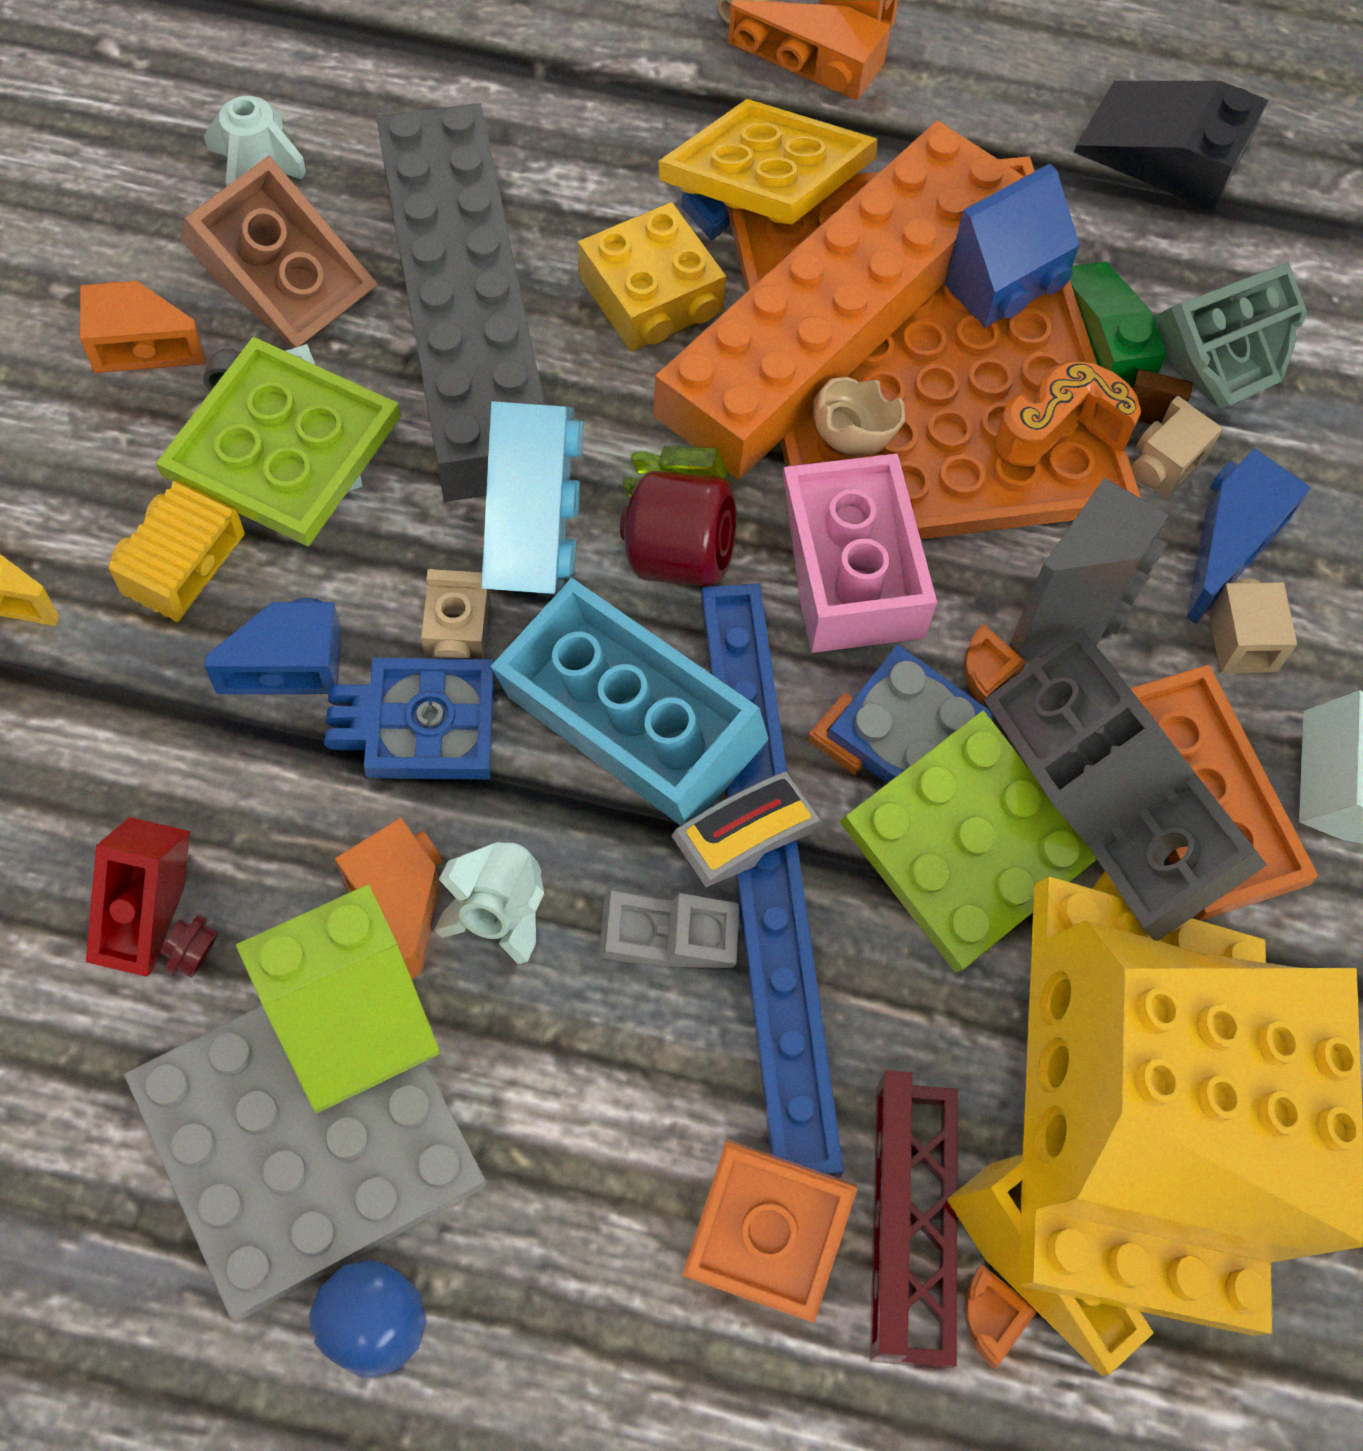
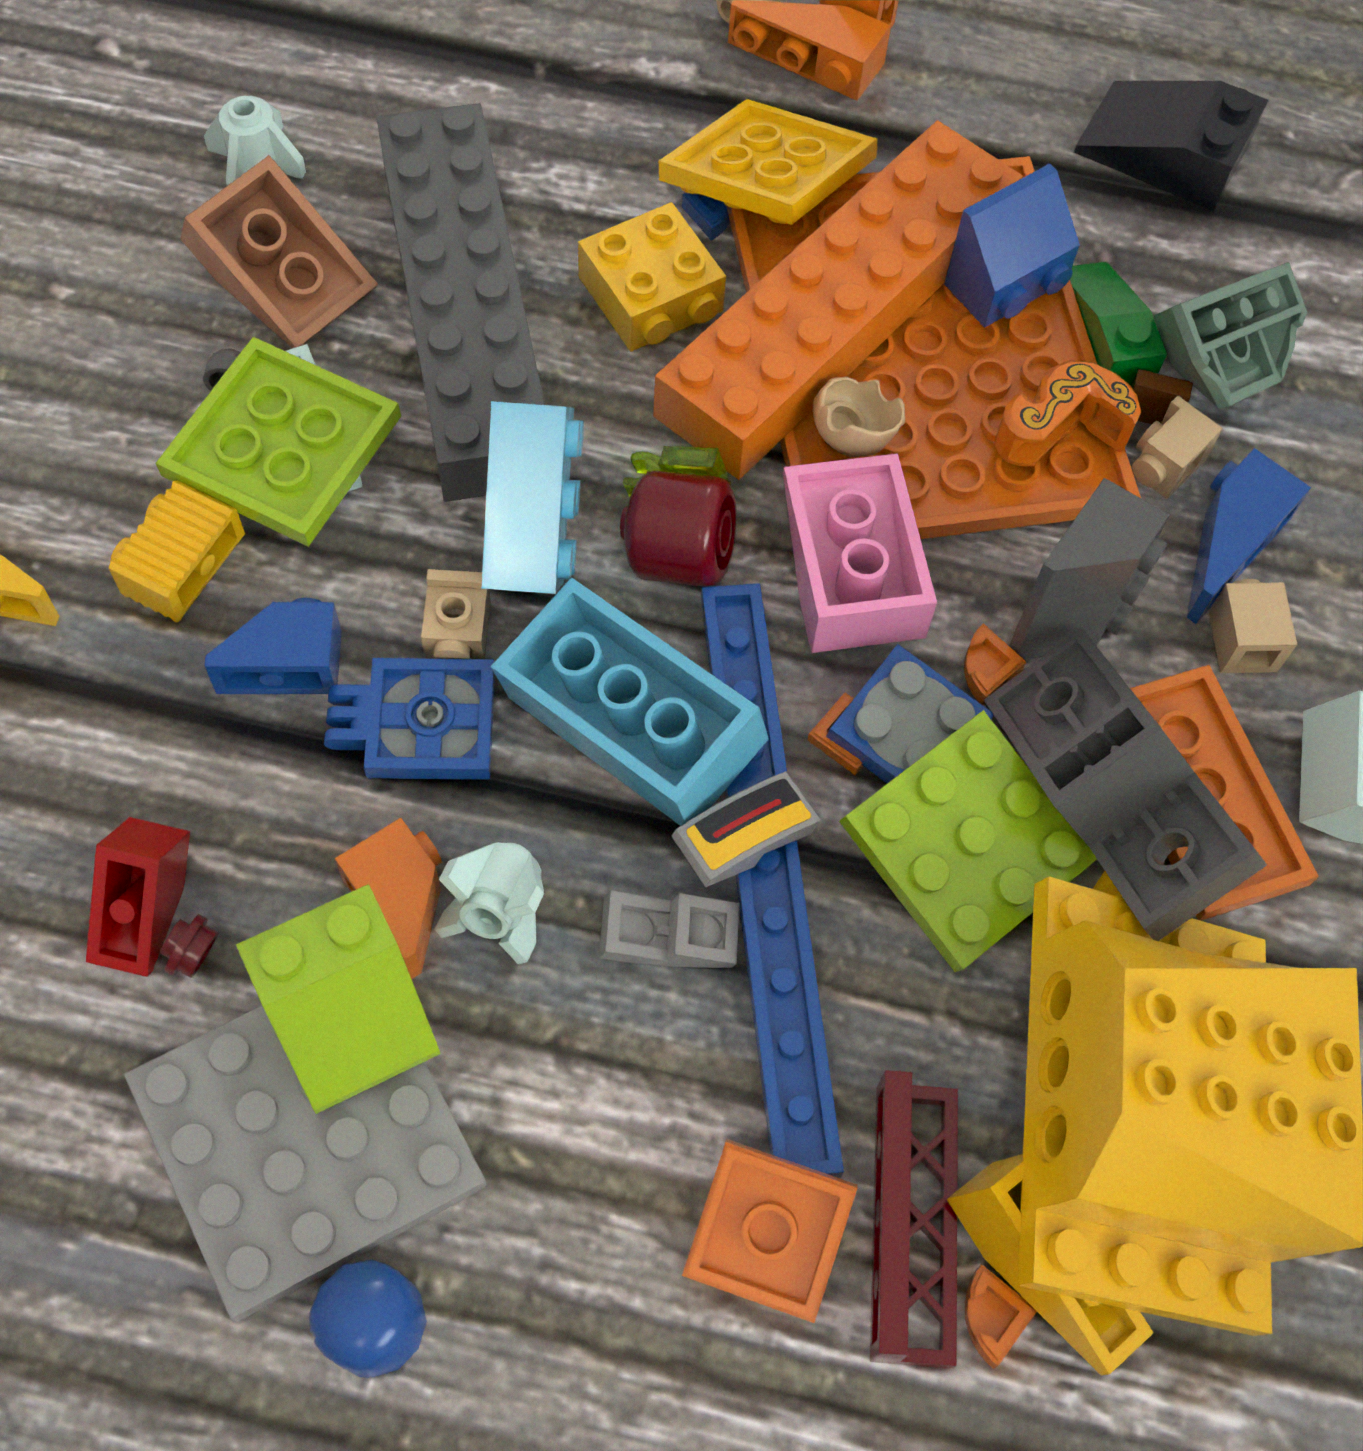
orange slope [80,281,206,373] -> none

